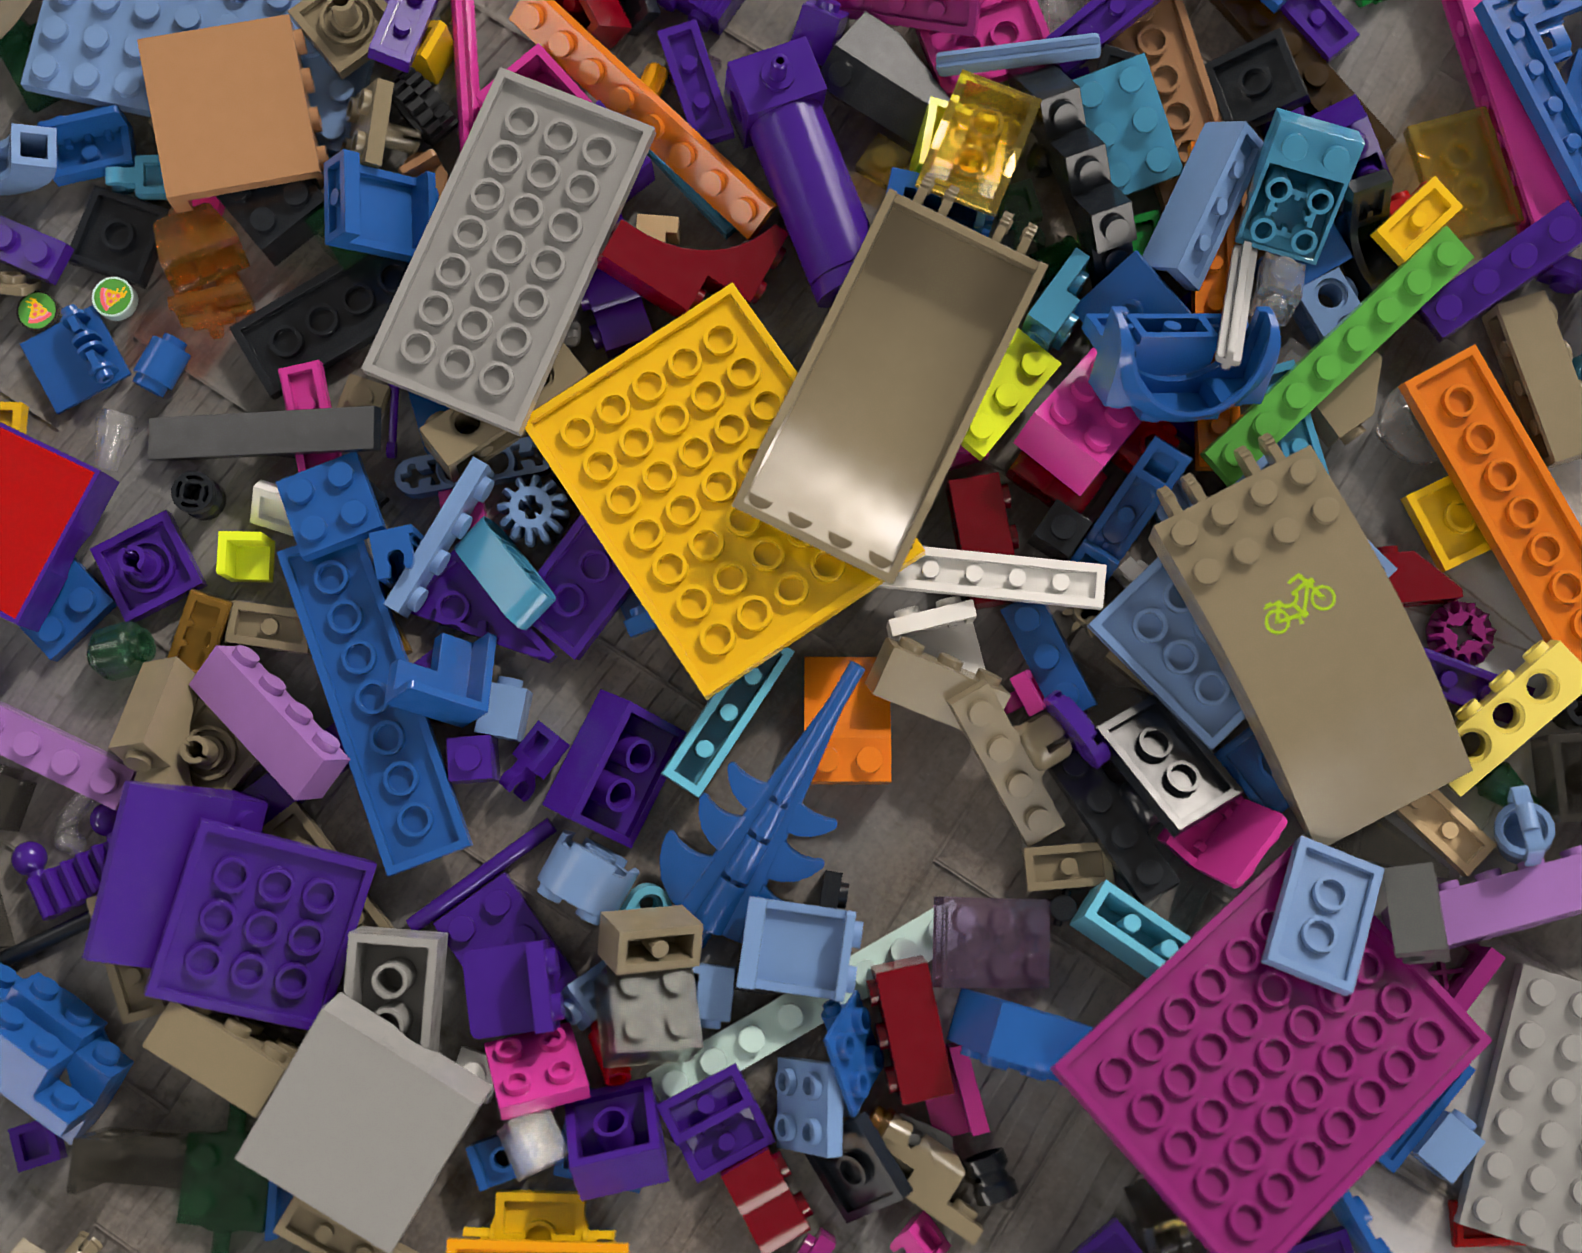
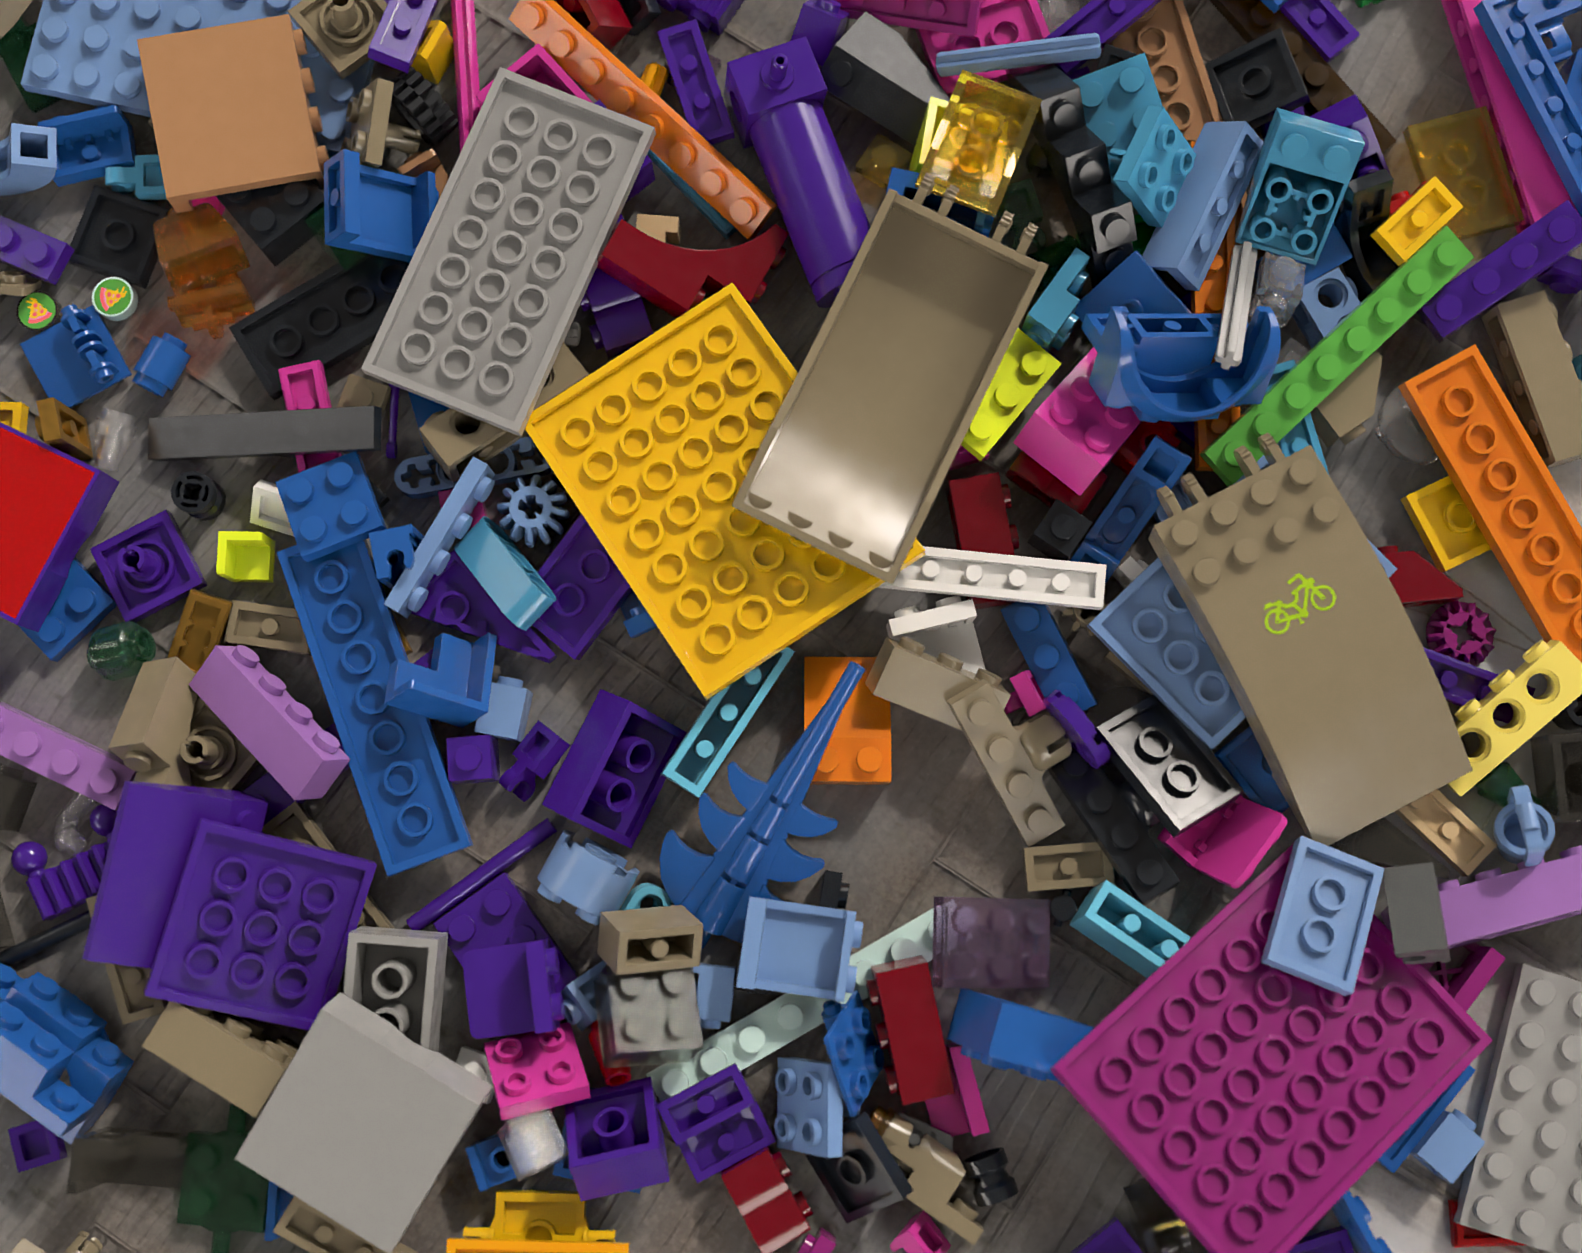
none -> pearl gold plate [35,397,93,461]
none -> dark azure plate [1108,105,1196,228]

